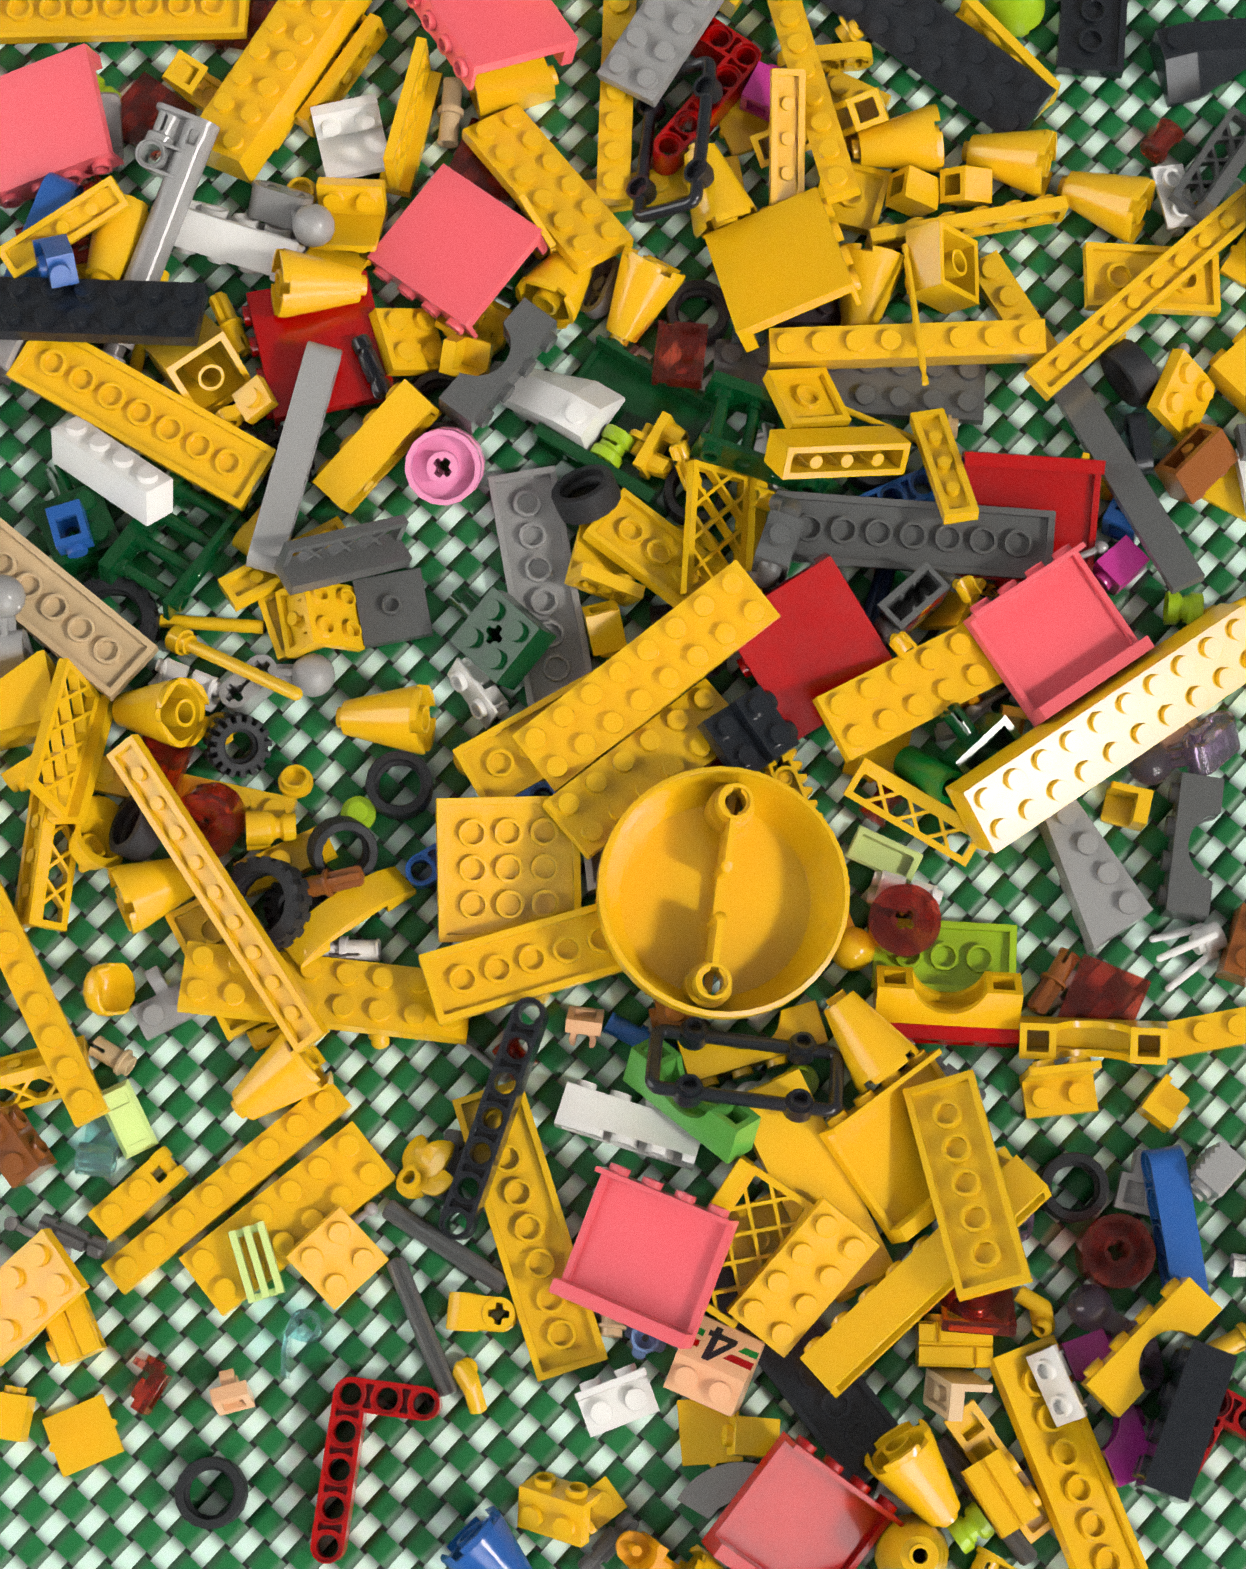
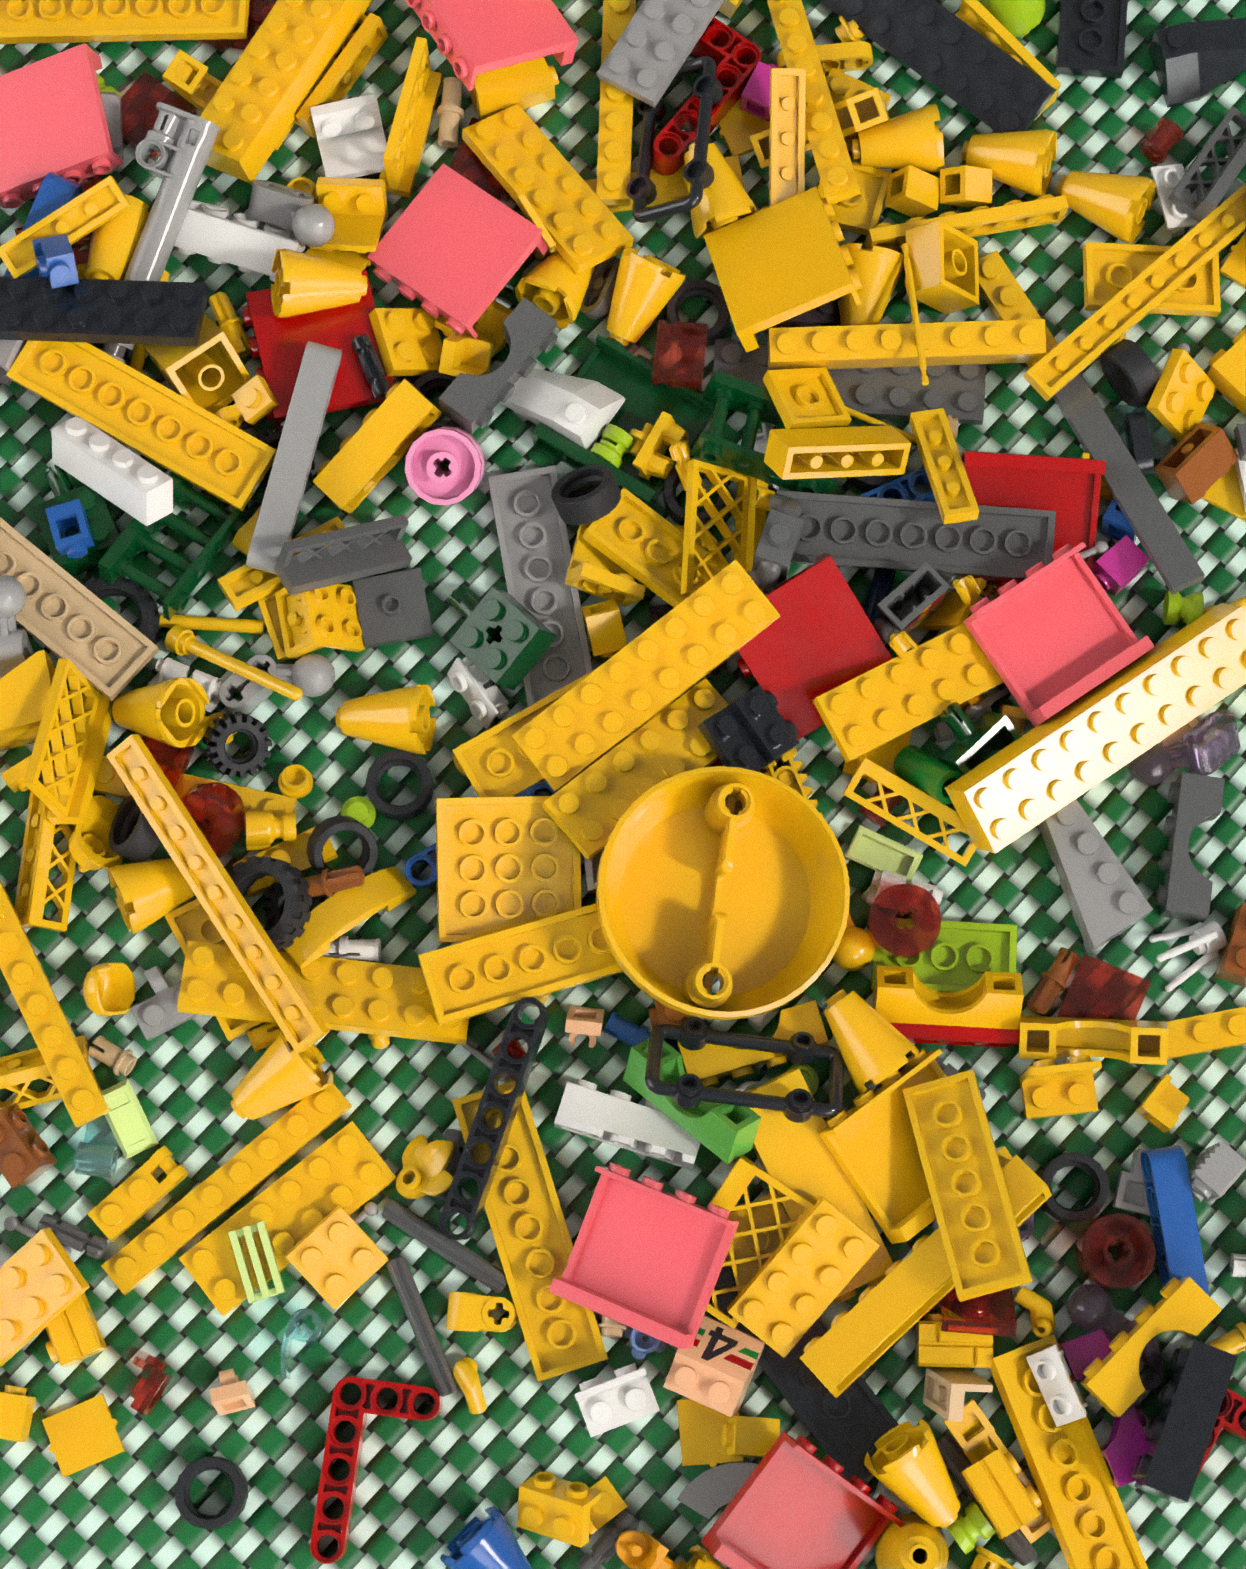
yellow panel [1100,781,1154,832] -> none

